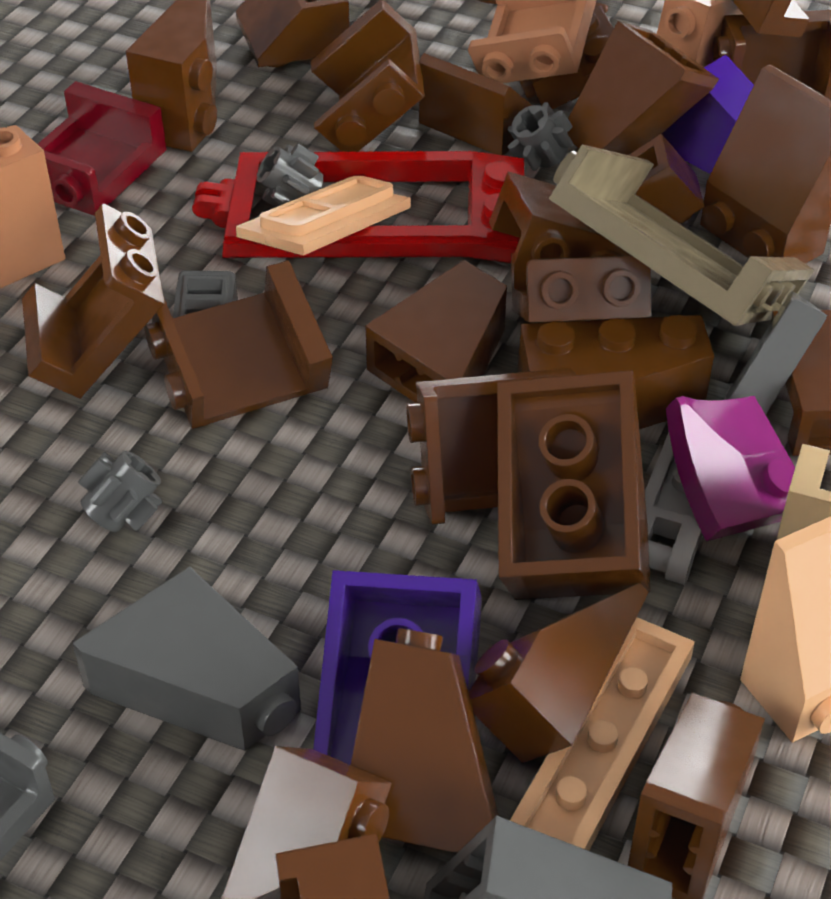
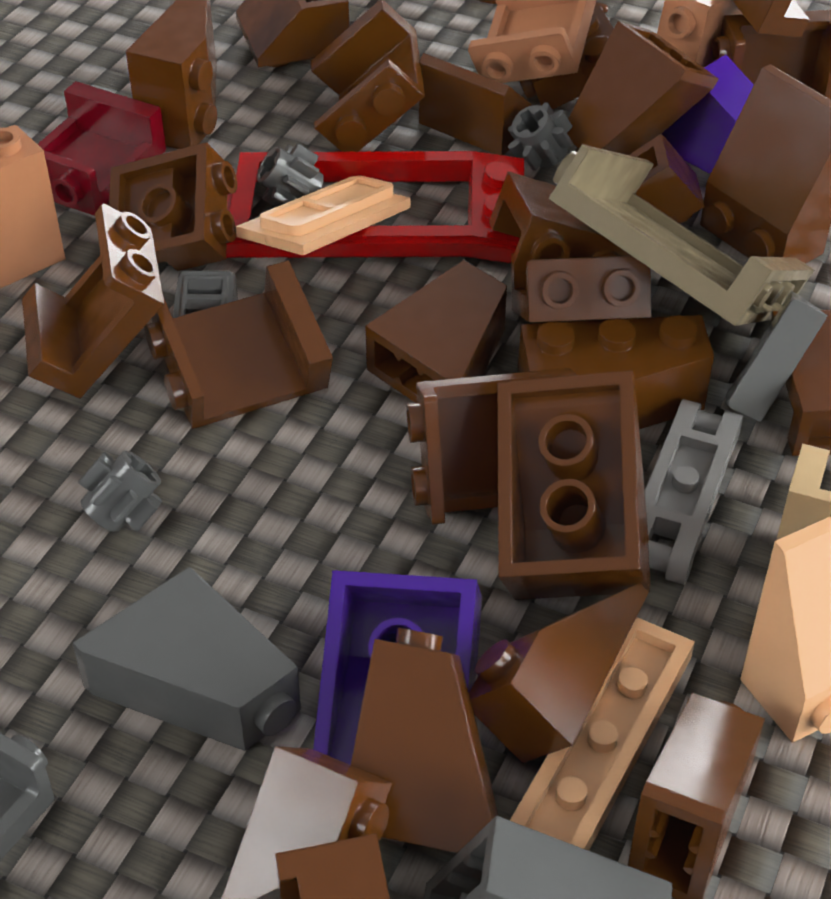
magenta plate [666,396,795,542] -> none
none -> reddish brown plate [109,142,237,271]

